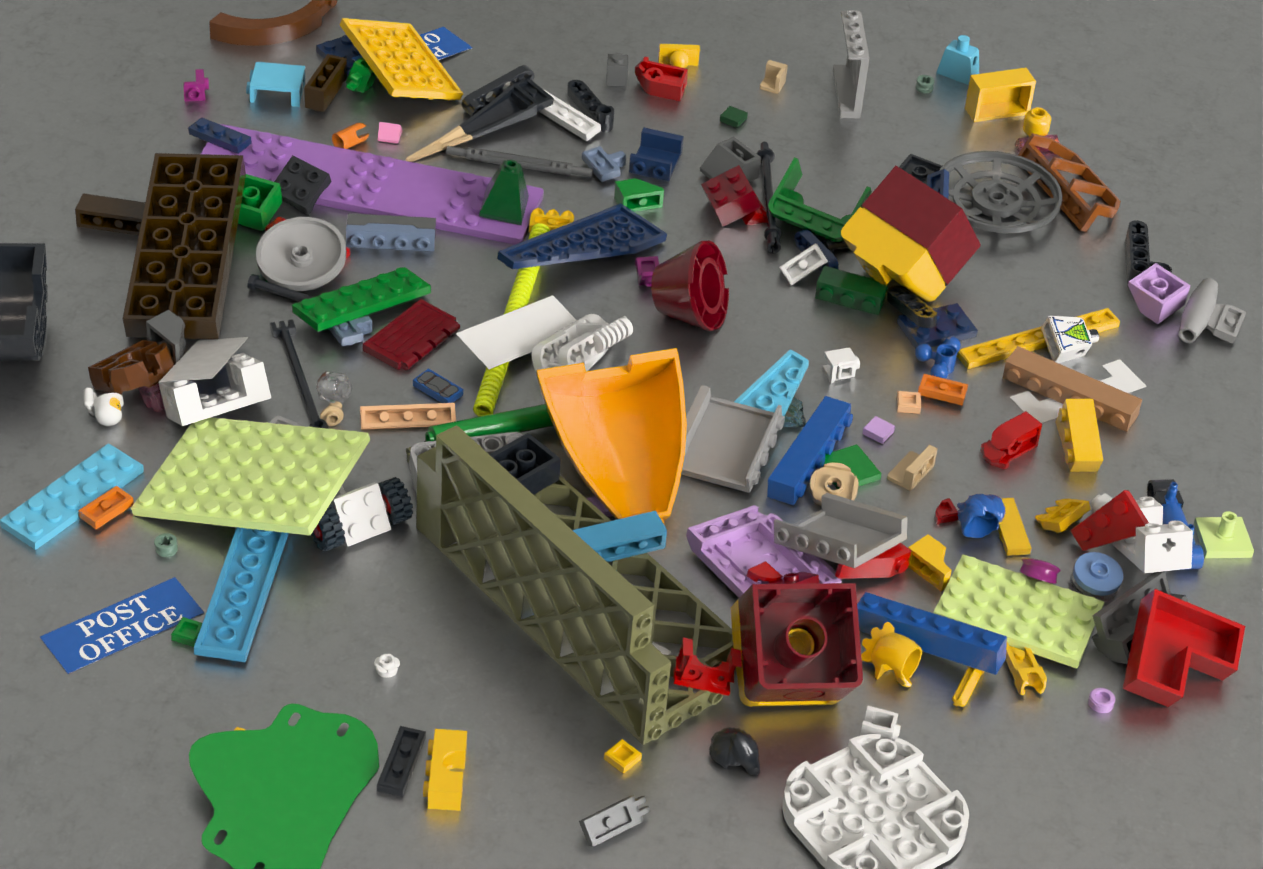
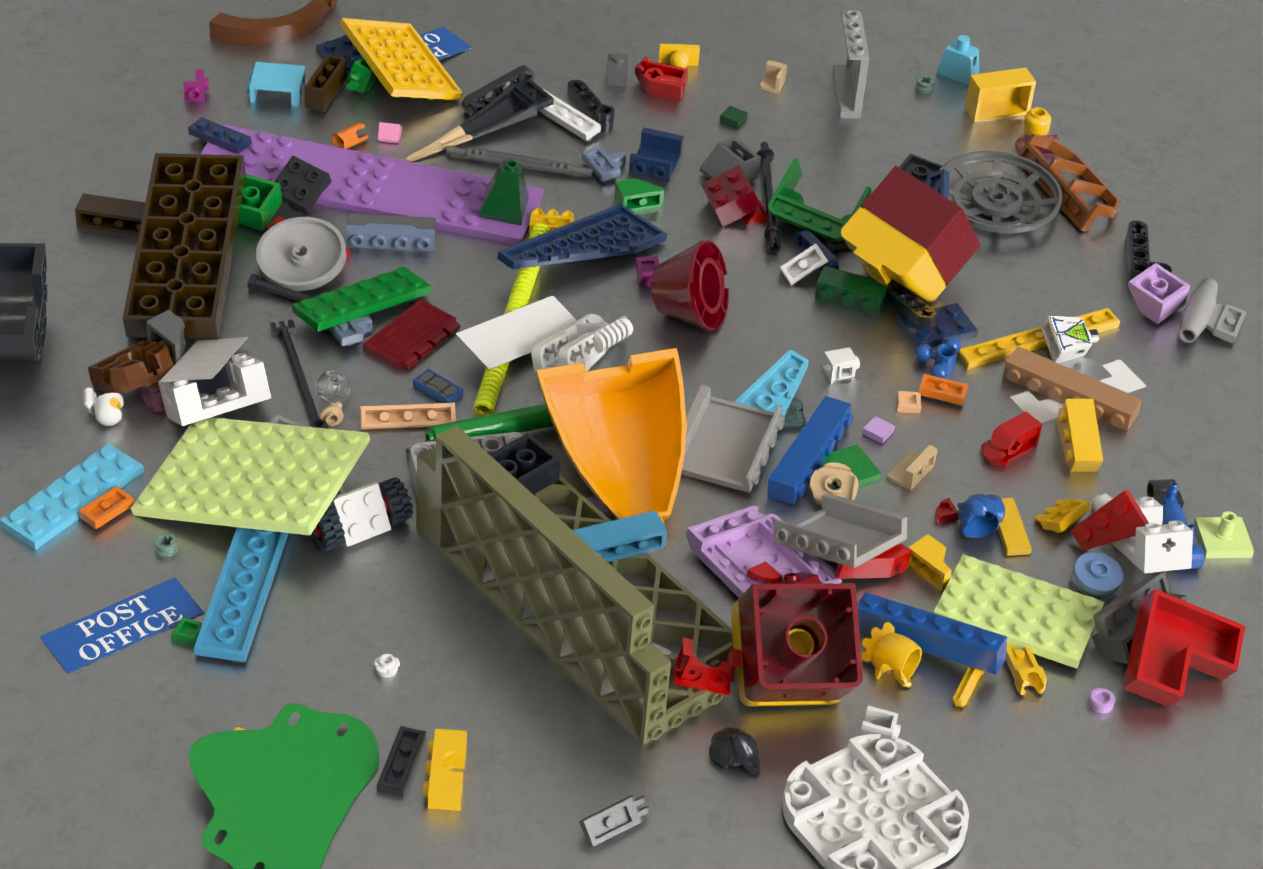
yellow tile [604,739,642,774] -> none
magenta piece [1019,557,1061,584] -> none

